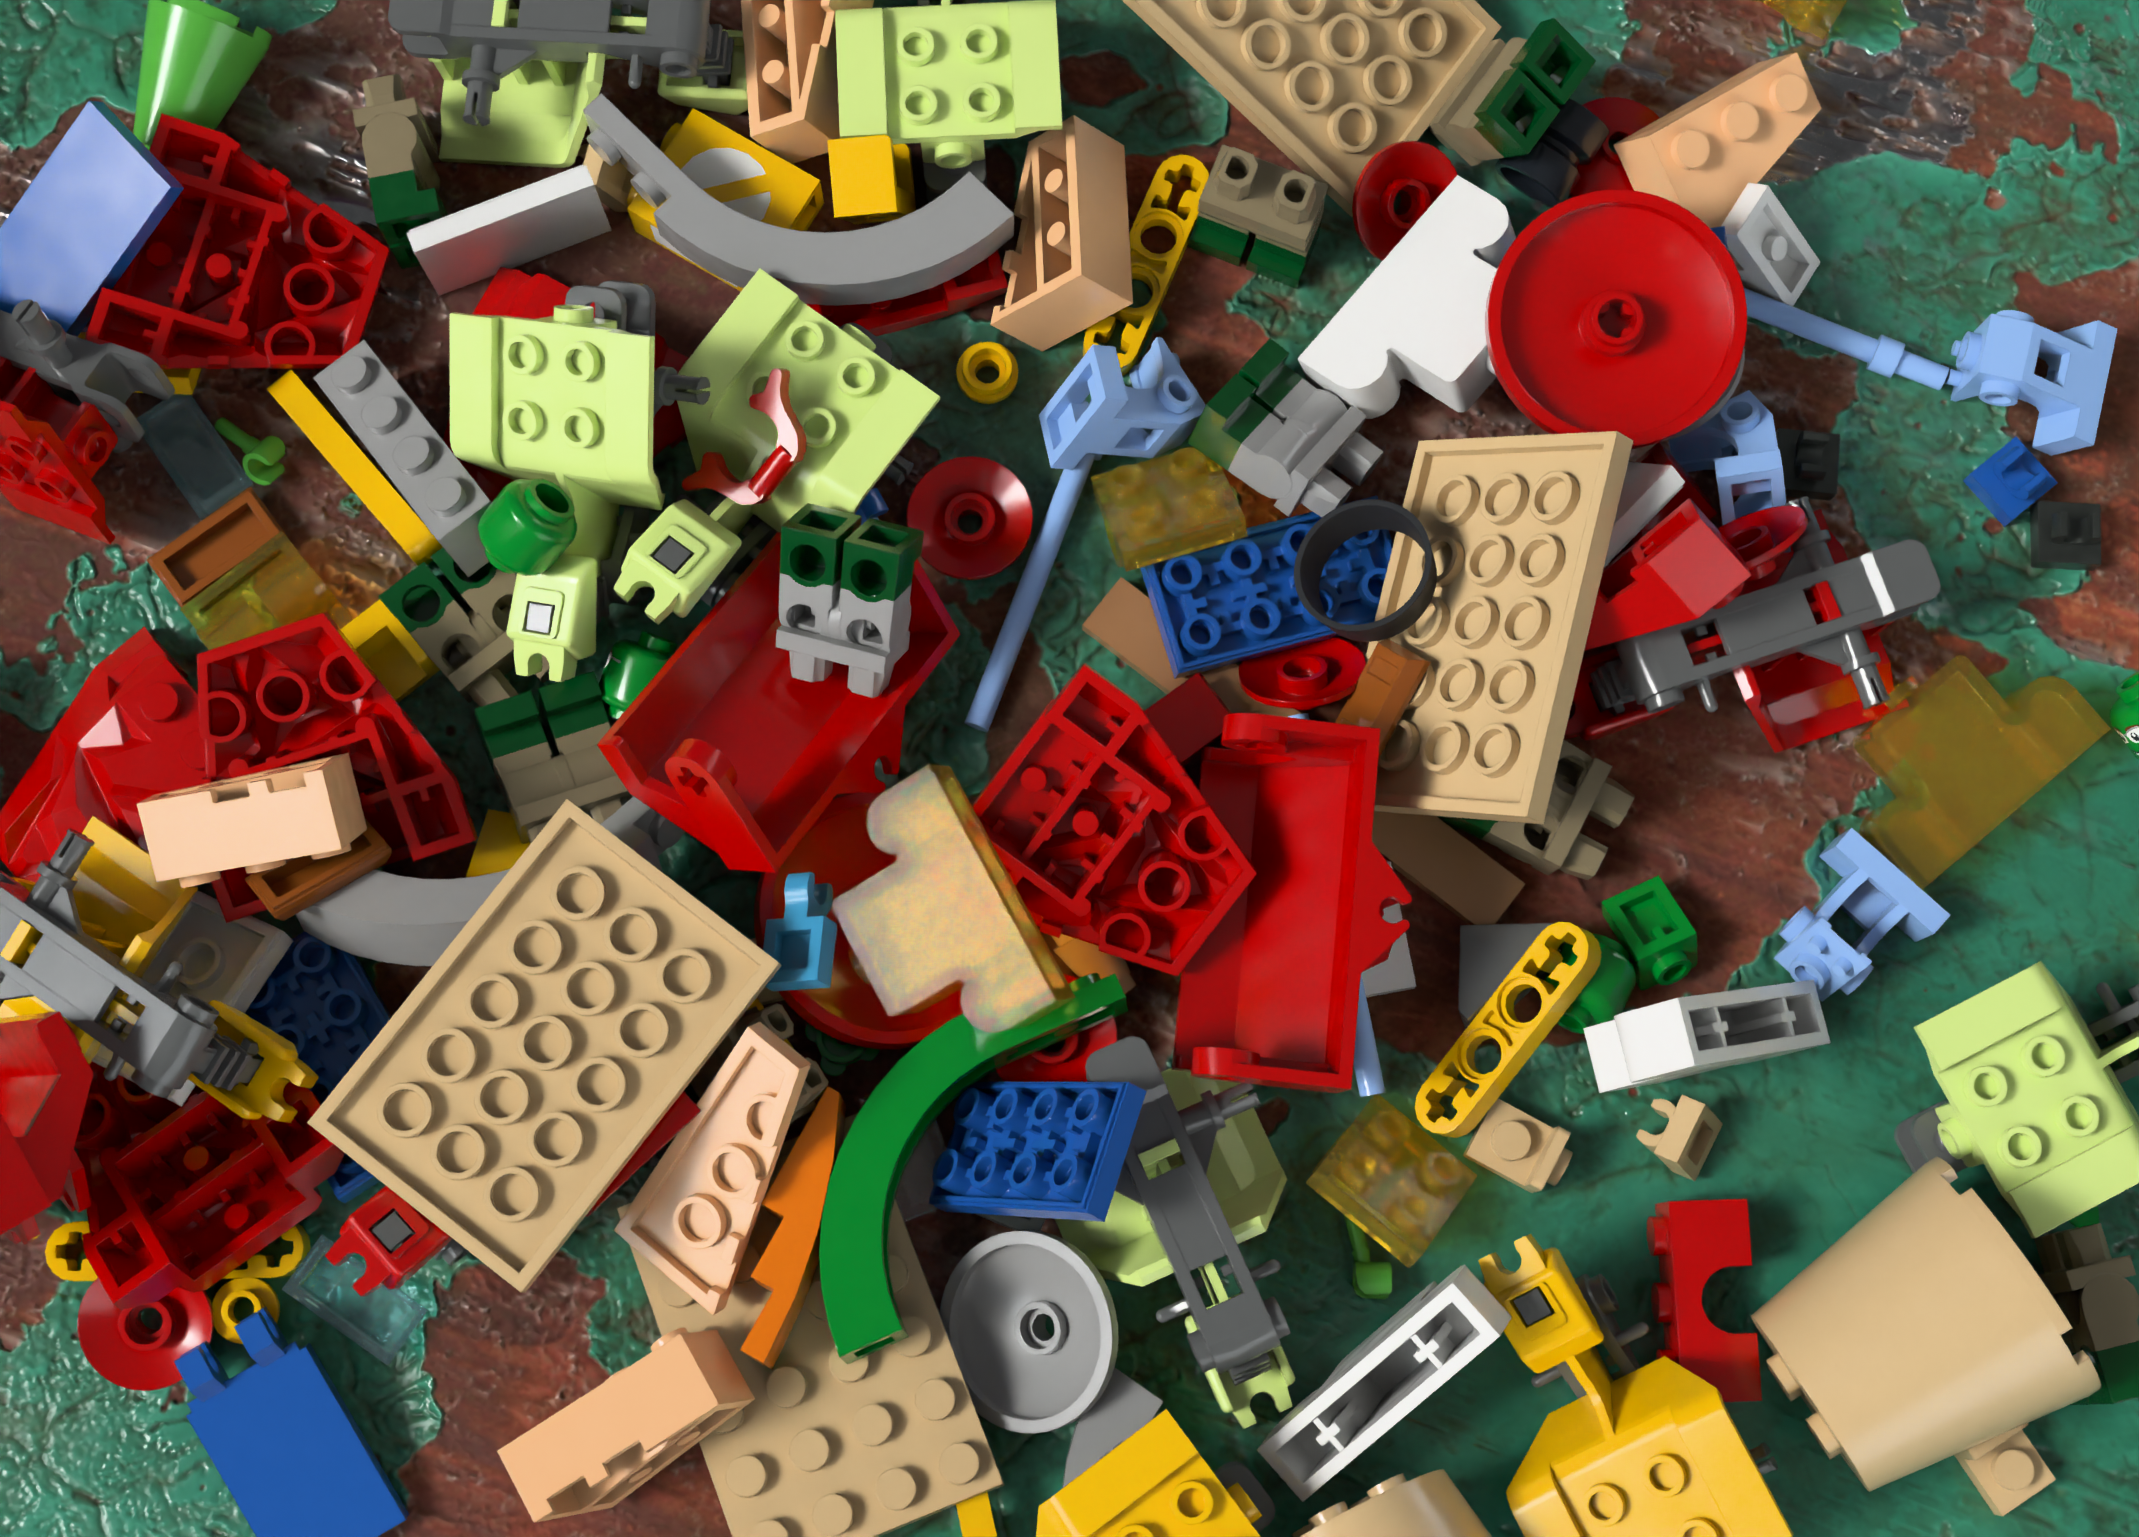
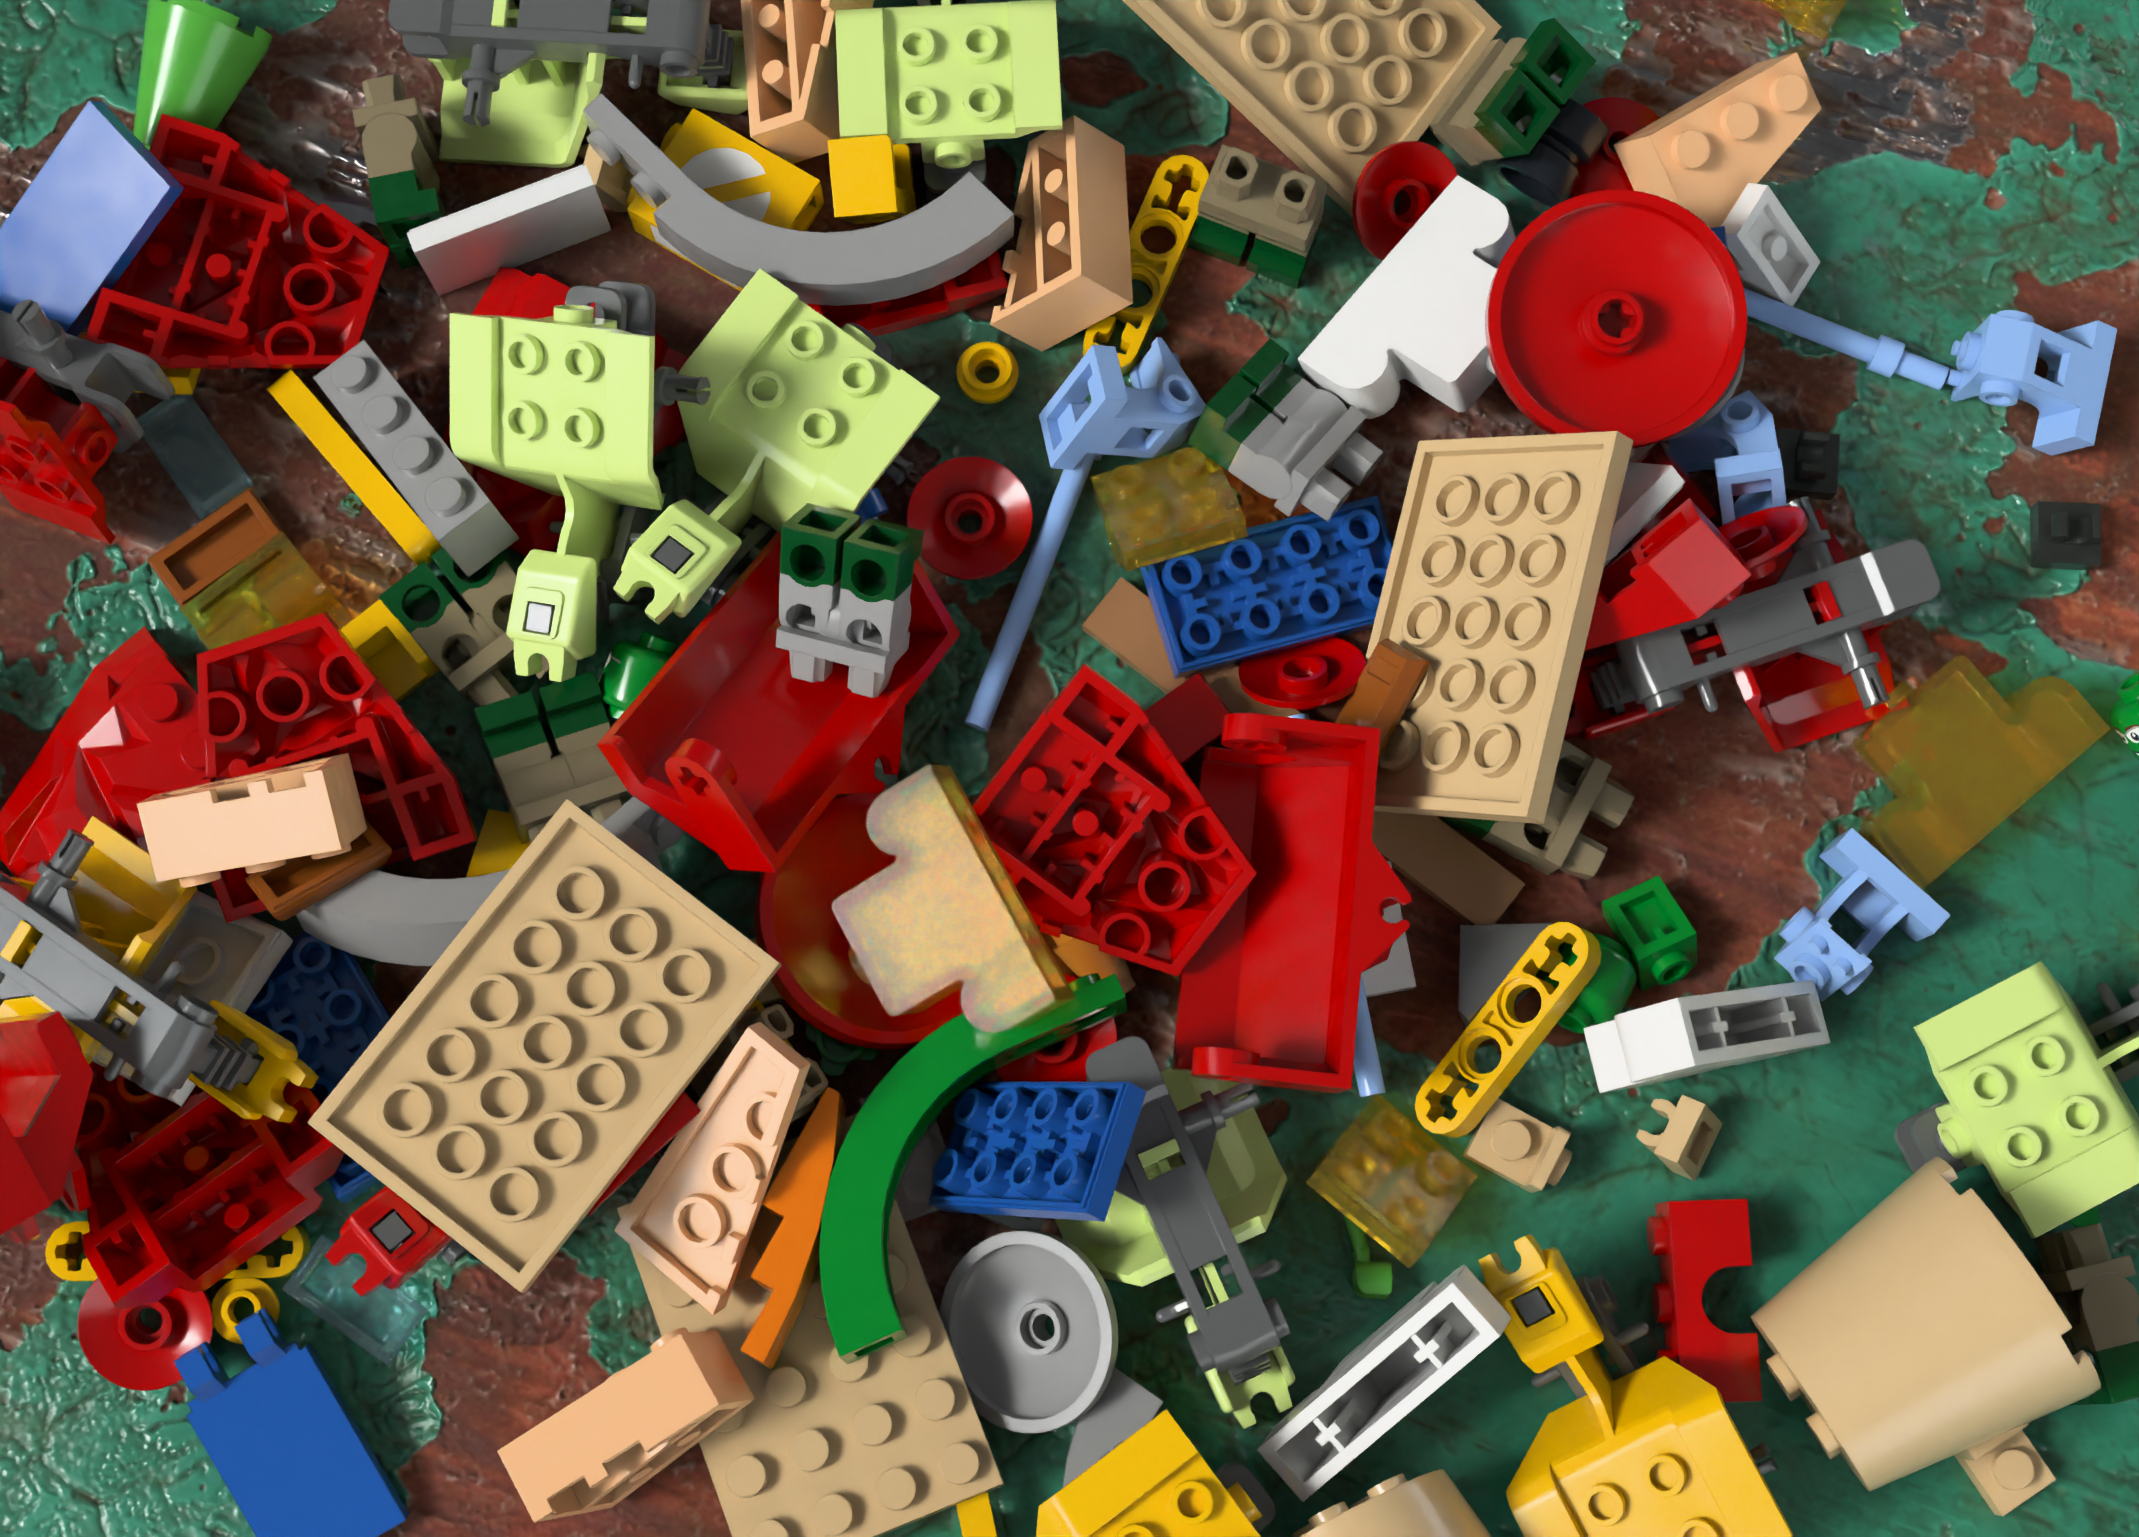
bright green hand [215,417,285,486] -> none
green head [478,479,577,576] -> none
red helmet [682,368,807,505] -> none
dark azure plate [763,872,837,991] -> none
black tyre [1294,499,1437,642] -> none
blue tile [1963,436,2058,527] -> none

